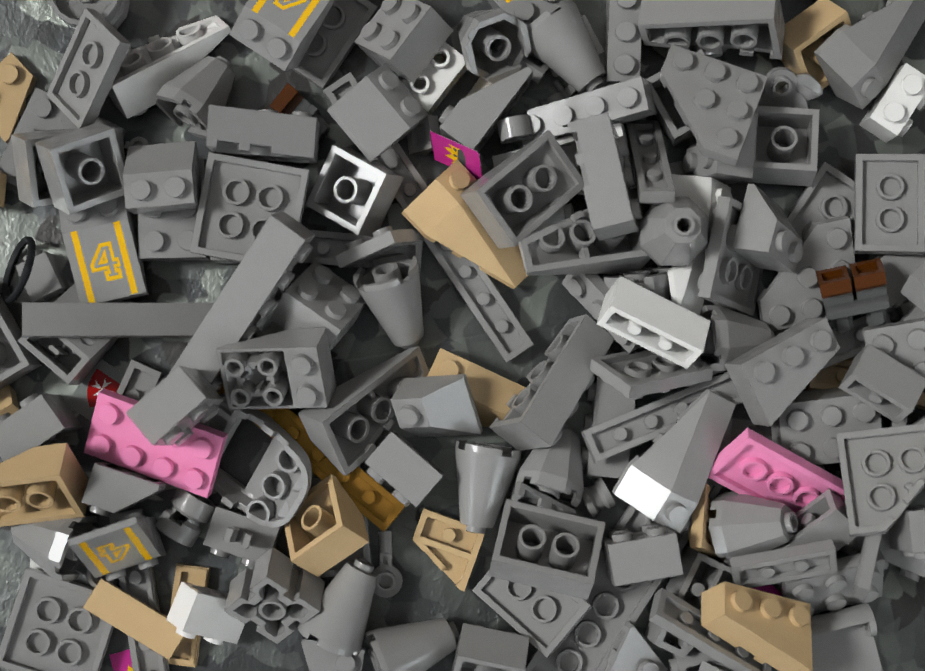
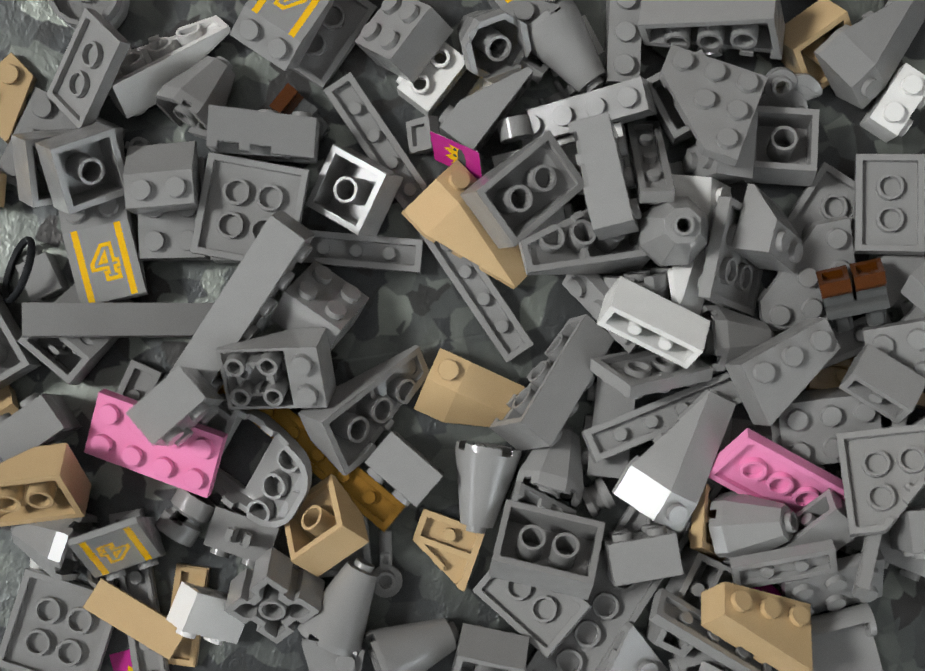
light grey sticker [67,359,125,421] -> none
light grey slope [81,461,172,516] -> none
light grey slope [327,63,429,162] -> none
light grey wing [335,226,424,268] -> none
light grey cone [353,253,424,349] -> none
light grey slope [391,374,483,437] -> none

